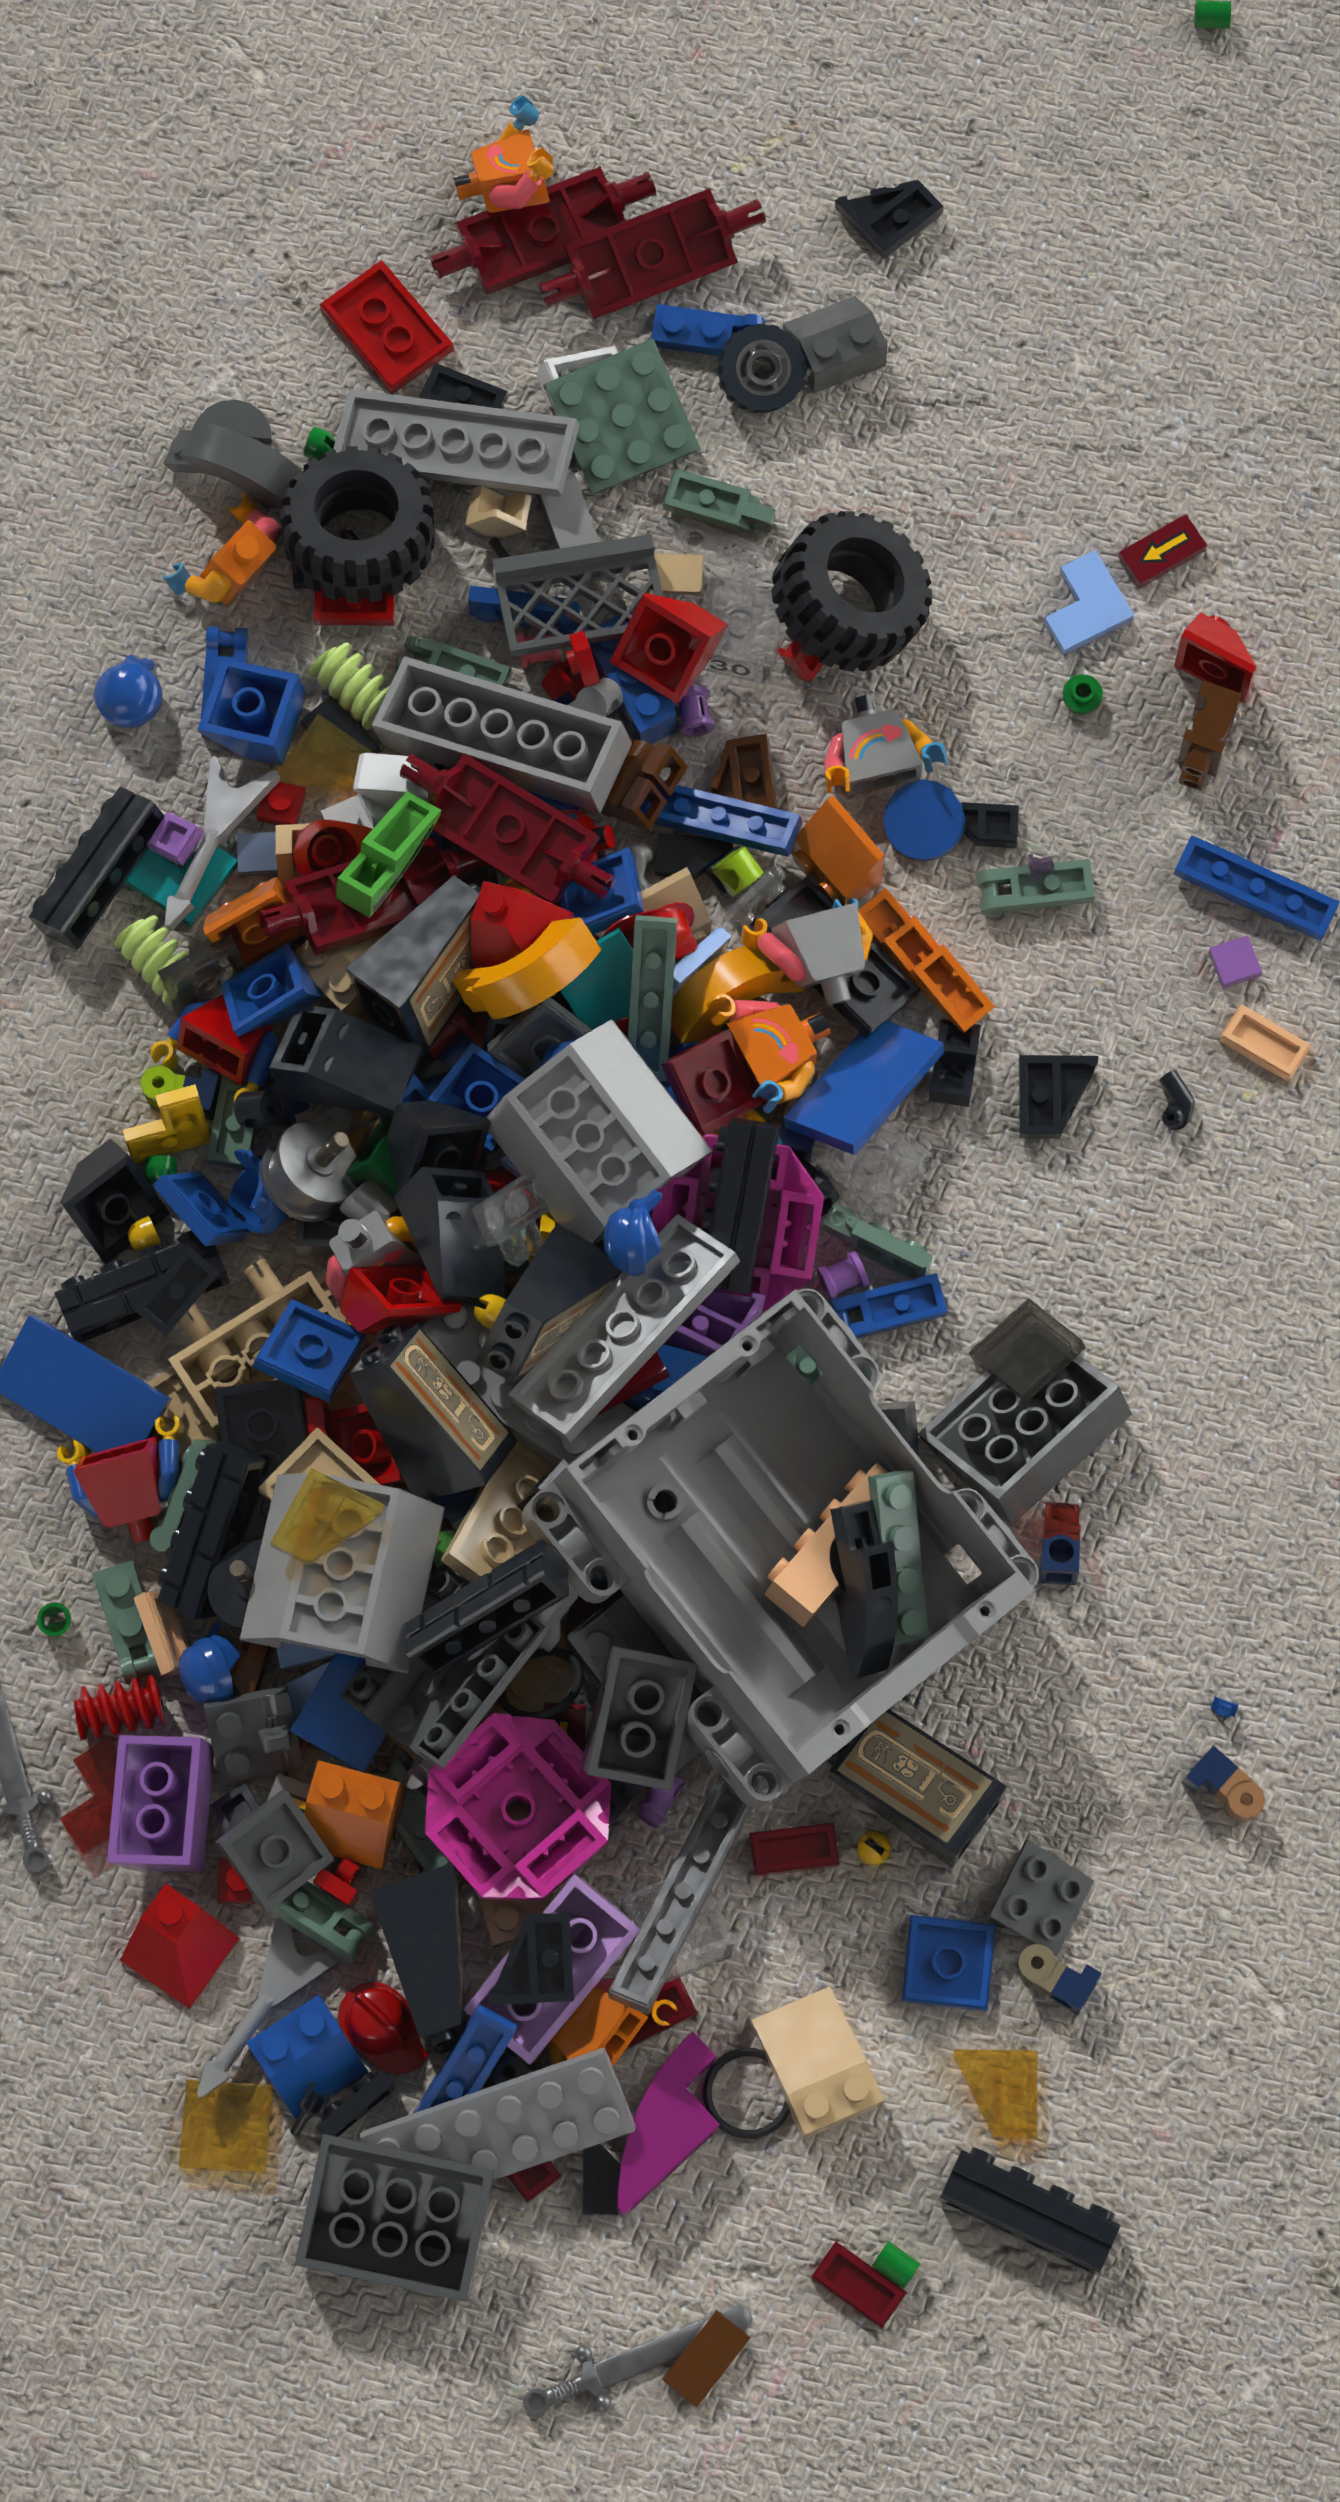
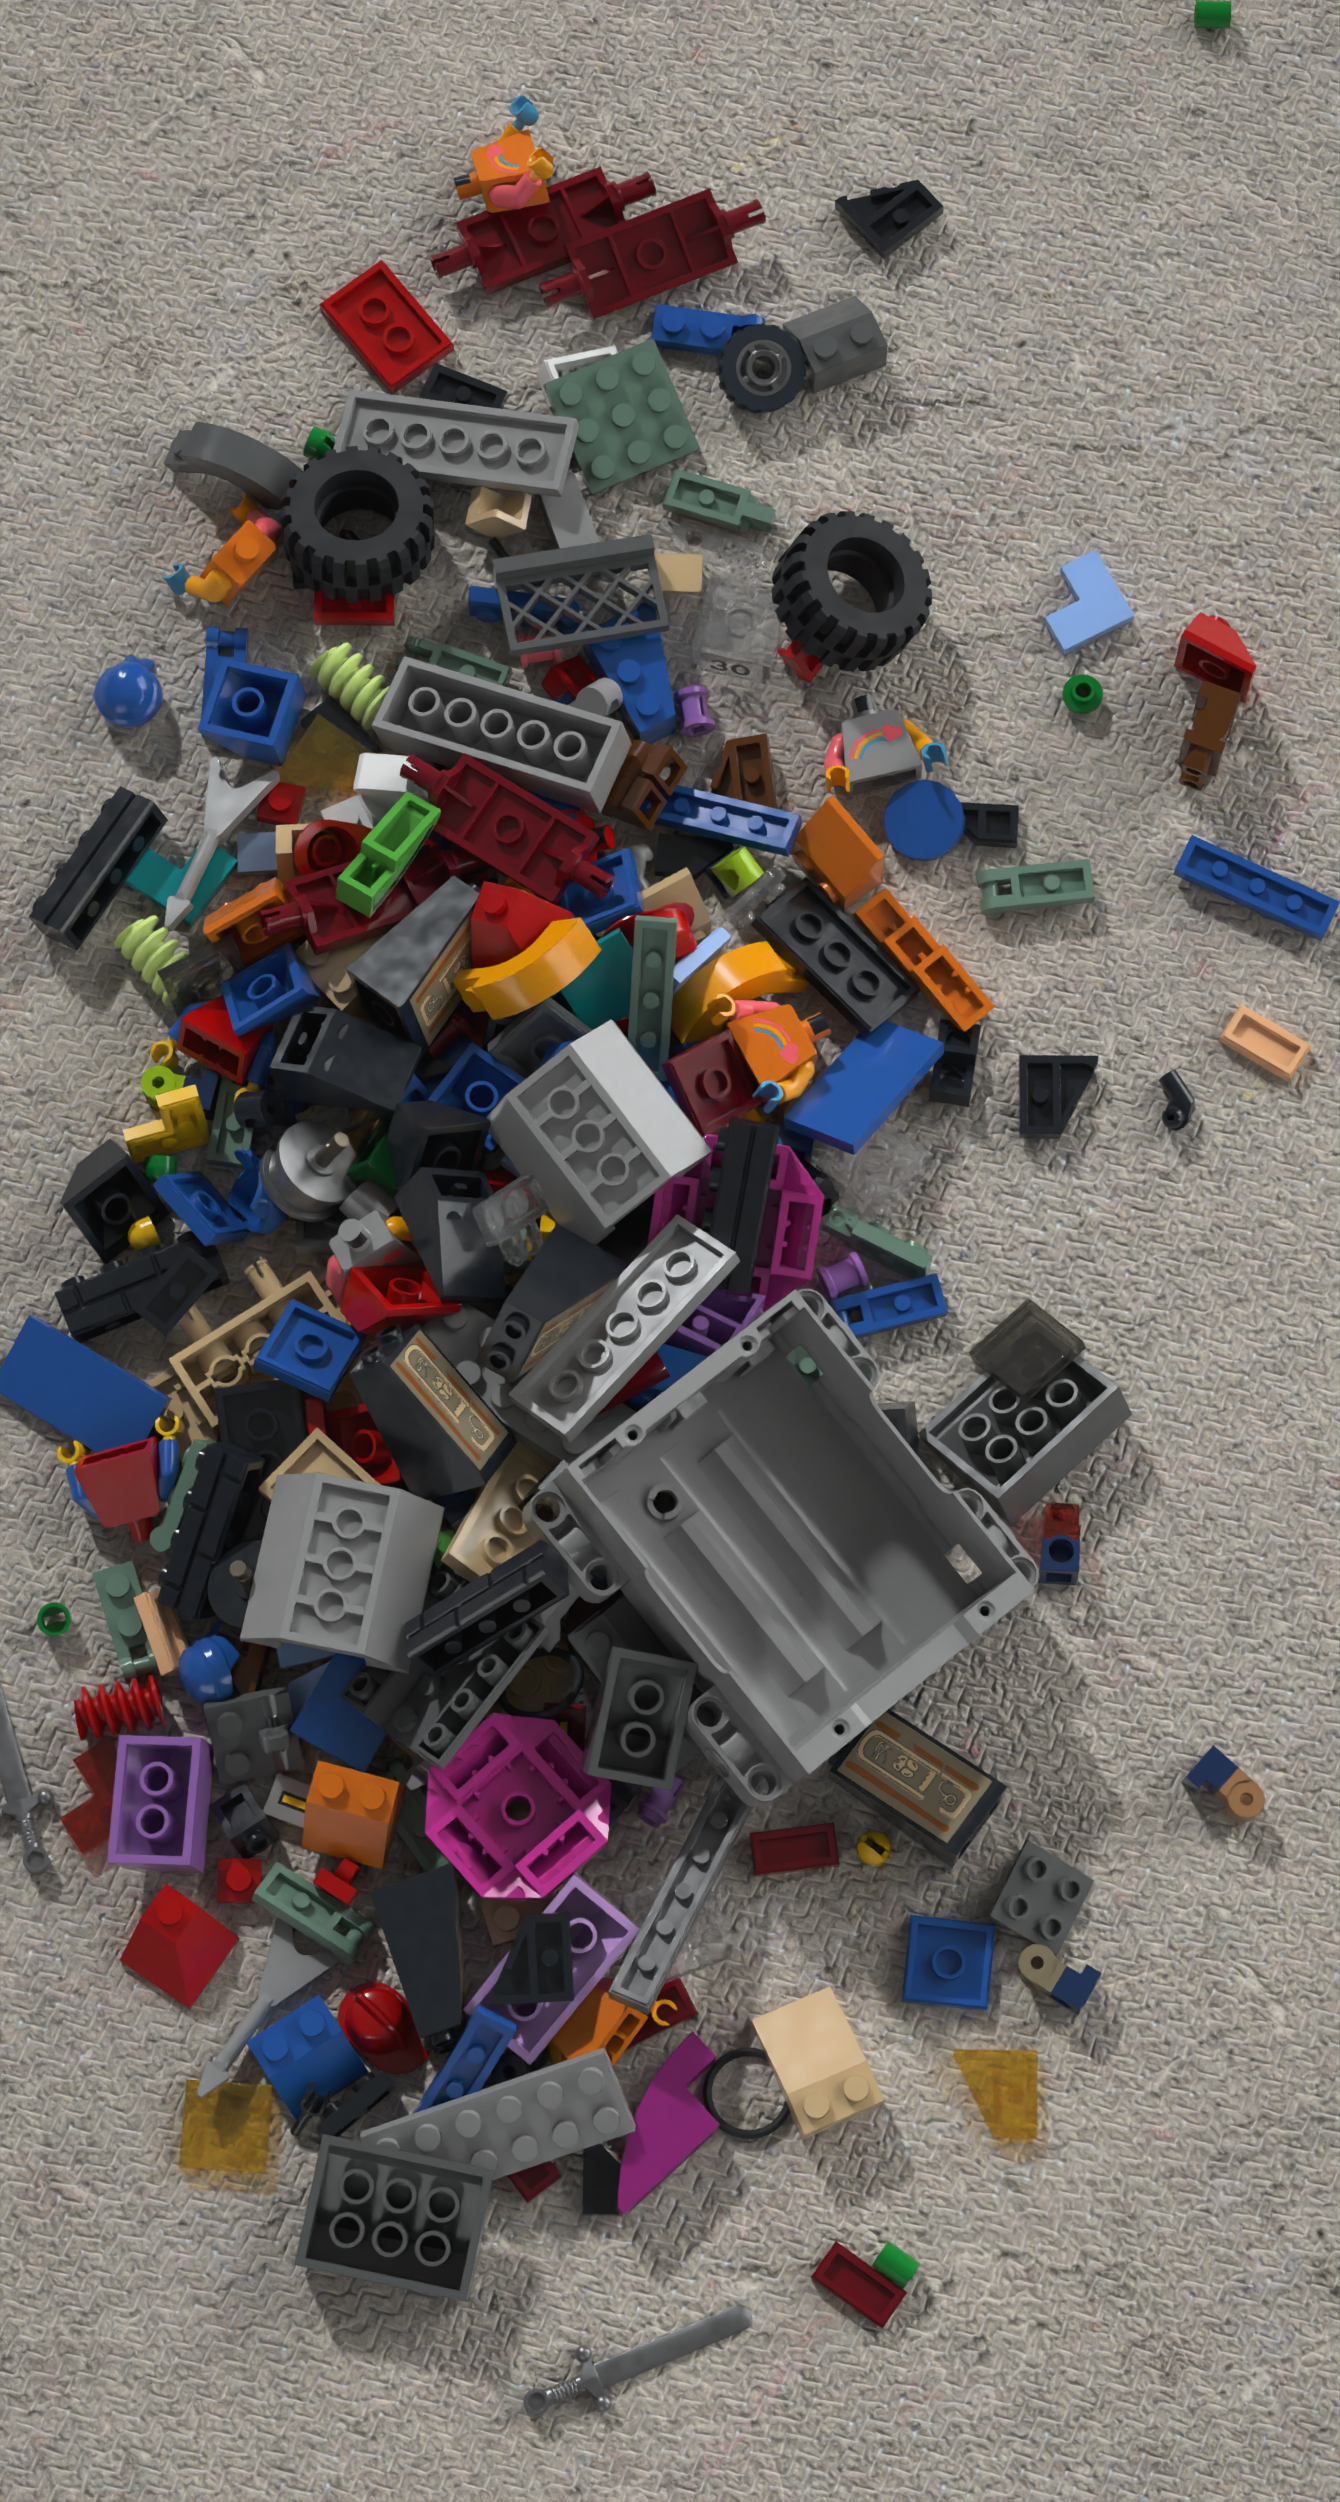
medium lavender tile [146,811,204,866] -> none
dark grey tile [196,400,272,444] -> none
dark grey hinge [215,1789,335,1912] -> none
clear yellow wing [270,1468,385,1566] -> none
yellow hinge [474,1294,506,1330] -> none
red plate [565,630,600,687] -> none
blue hat [604,1189,663,1276] -> none
red slope [610,593,728,704] -> none
reddish brown tile [662,2309,751,2408] -> none
light grey torso [741,898,873,1006] -> none
light nougat arch [764,1462,888,1628] -> none
black slope [830,1500,898,1679] -> none
sand green plate [868,1469,929,1646] -> none
black brick [938,2147,1121,2276] -> none
clear purple piece [1026,854,1054,881] -> none
dark red tile [1118,514,1208,589] -> none
medium lavender tile [1208,935,1262,989] -> none
blue piece [1211,1696,1239,1718] -> none

